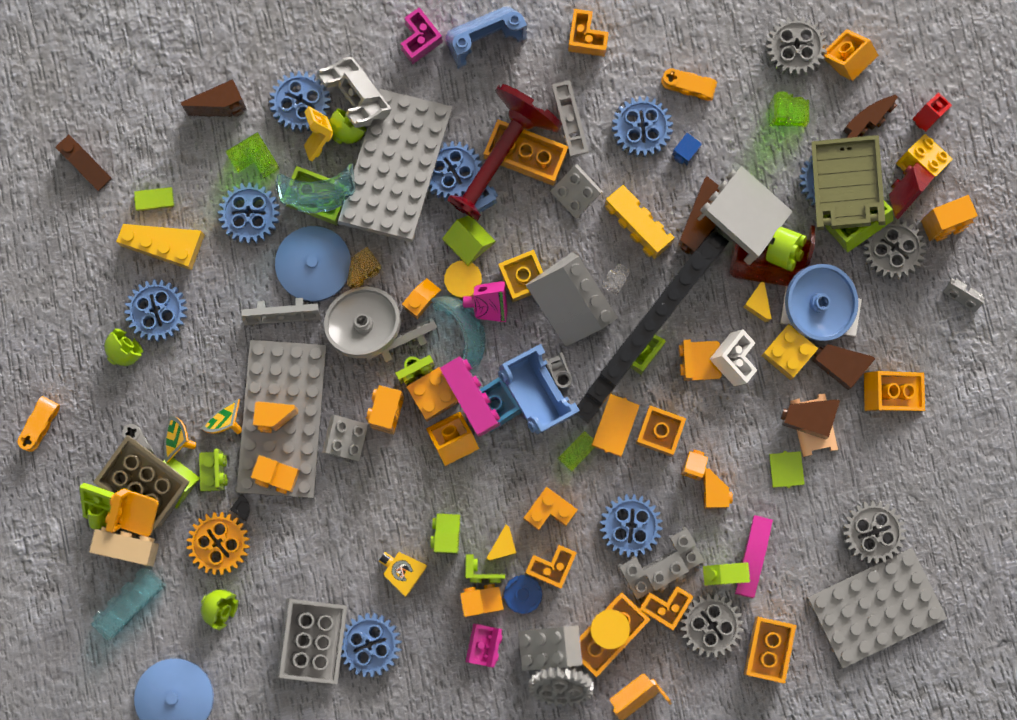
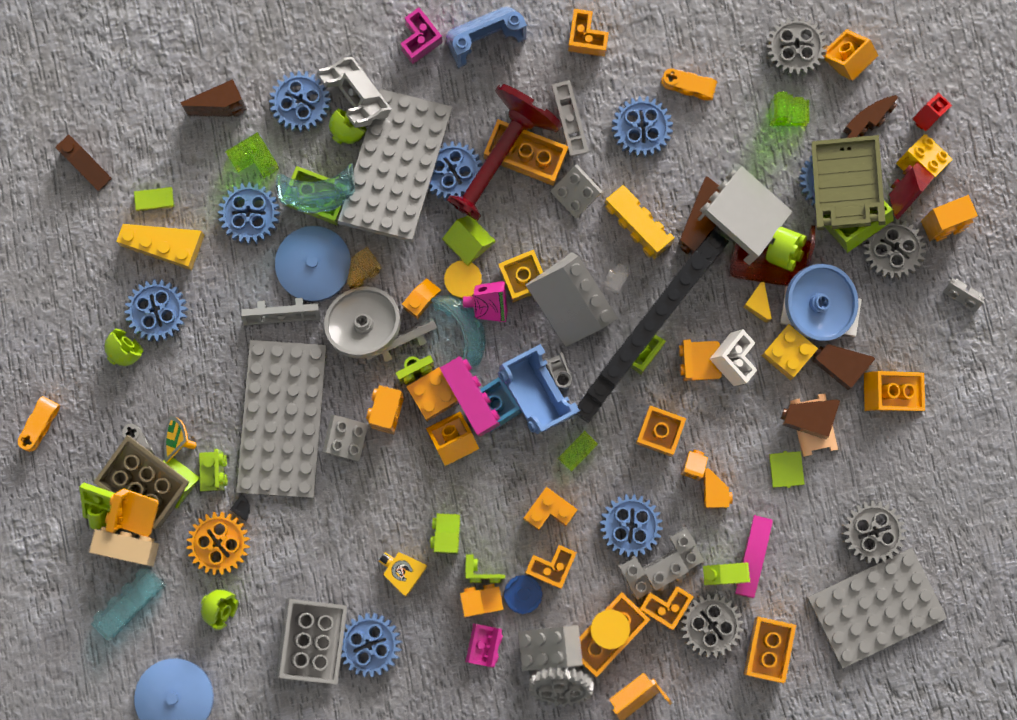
shield [201,399,242,434] -> none
light orange brick [251,455,300,494] -> none
light orange slope [253,401,298,433] -> none
yellow bracket [304,106,333,162] -> none
medium blue bracket [475,185,498,213] -> none
yellow slope [486,525,516,561] -> none
light orange piece [591,394,640,457] -> none
blue brick [672,133,702,165] -> none

